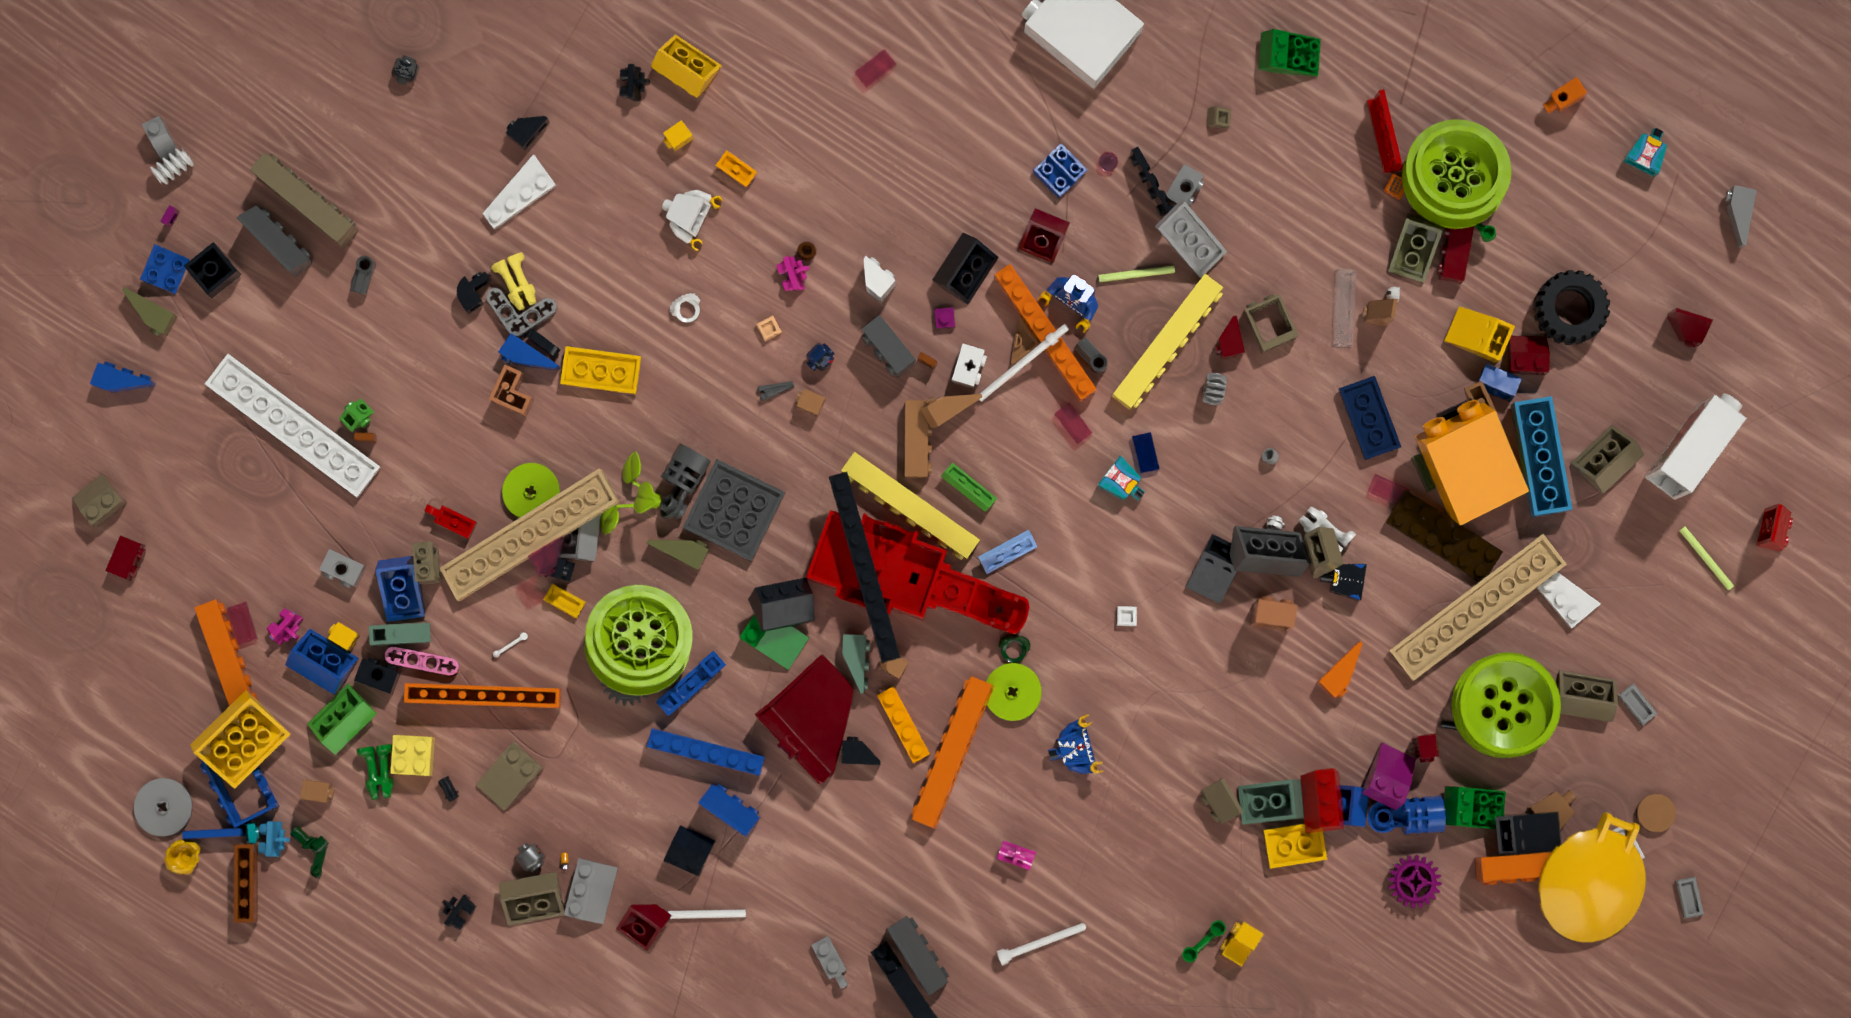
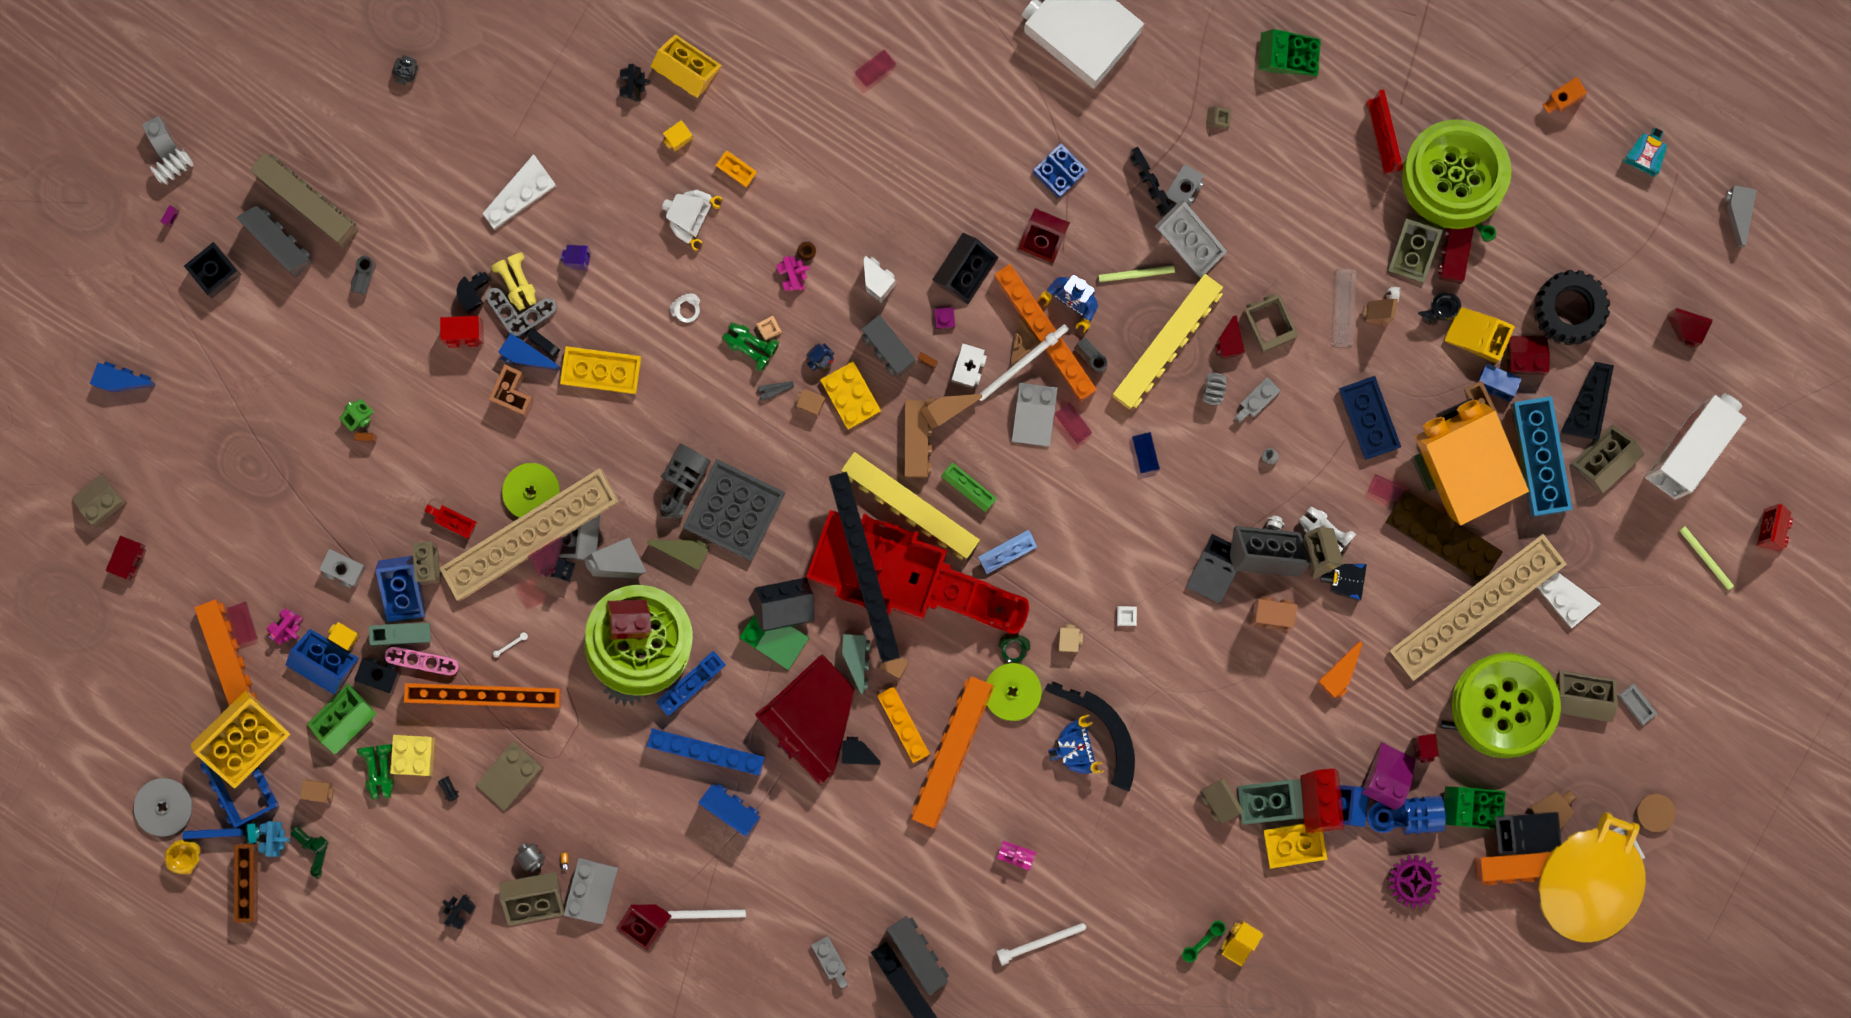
olive slope [122,287,178,337] -> none
blue hinge [140,244,190,294] -> none
white plate [205,354,381,498] -> none
black slope [506,116,549,150] -> none
yellow tile [543,583,587,619] -> none
lime plant [600,451,661,536] -> none
black slope [663,825,715,876] -> none
torso [1097,456,1145,501] -> none
clear pink tile [1099,152,1118,172] -> none
orange tile [1383,173,1404,200] -> none
light grey tile [1675,877,1704,919] -> none
none -> red brick [440,316,484,348]
none -> dark purple slope [561,245,591,271]
none -> light grey slope [584,538,646,579]
none -> dark red slope [607,600,651,640]
none -> green piece [722,322,780,372]
none -> yellow plate [820,361,881,430]
none -> light grey slope [1012,383,1058,447]
none -> black arch [1044,681,1135,792]
none -> tan brick [1058,624,1083,653]
none -> light grey plate [1234,377,1281,423]
none -> black hair [1418,292,1462,325]
none -> black wing [1561,362,1614,441]

